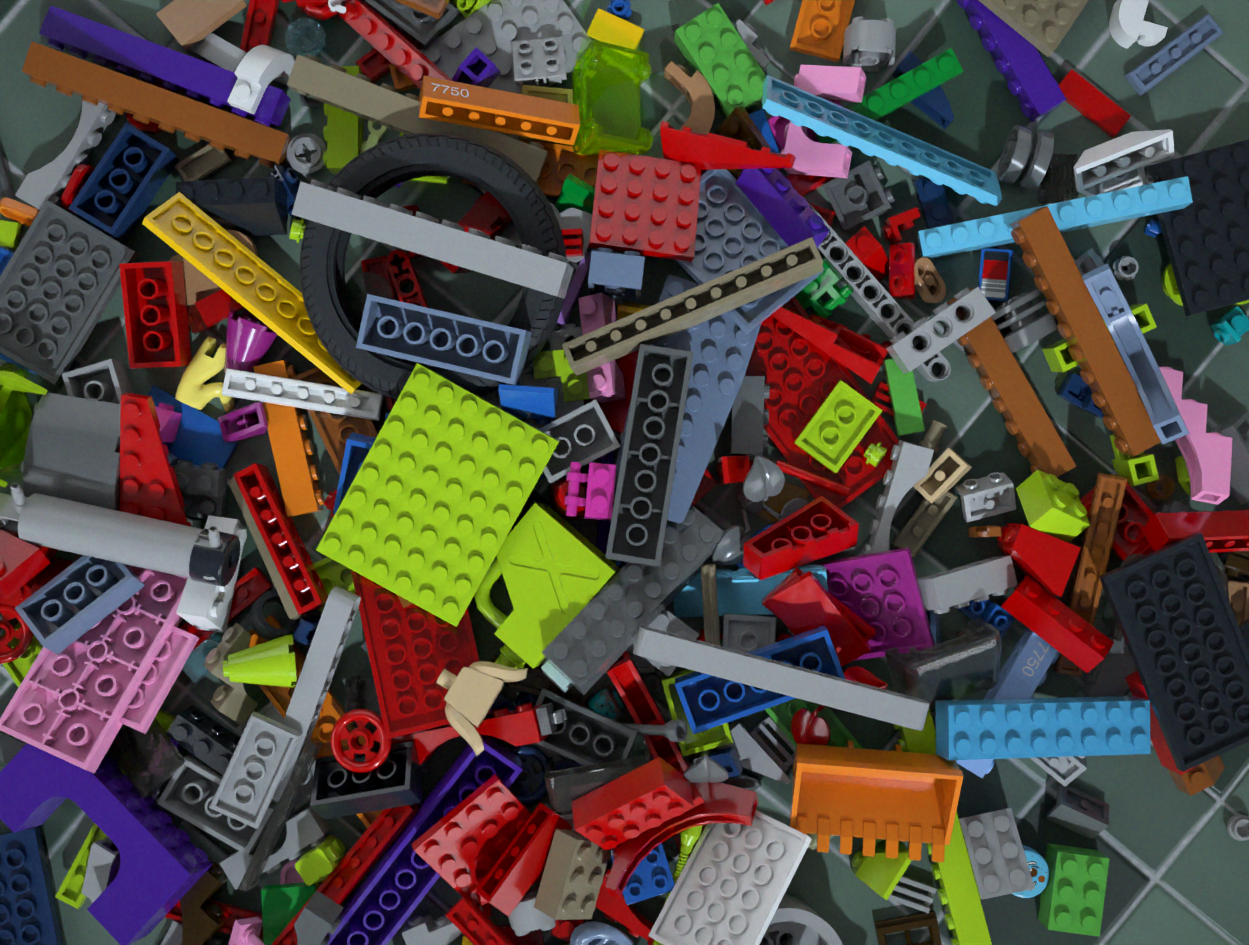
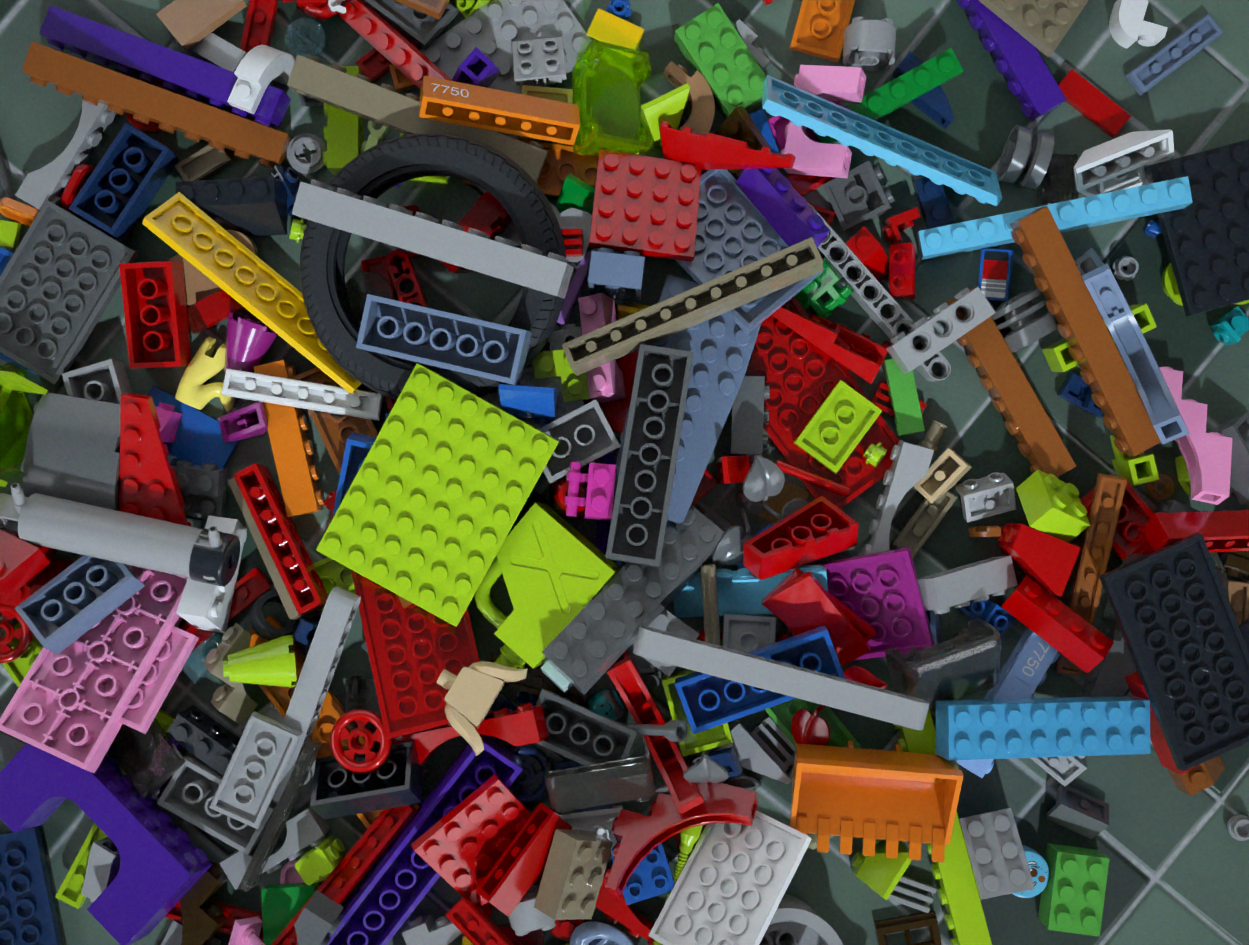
flat silver tile [536,703,568,736] -> none
red brick [571,757,694,850] -> none
medium nougat plate [914,257,946,303] -> none
none -> lime slope [640,83,690,148]

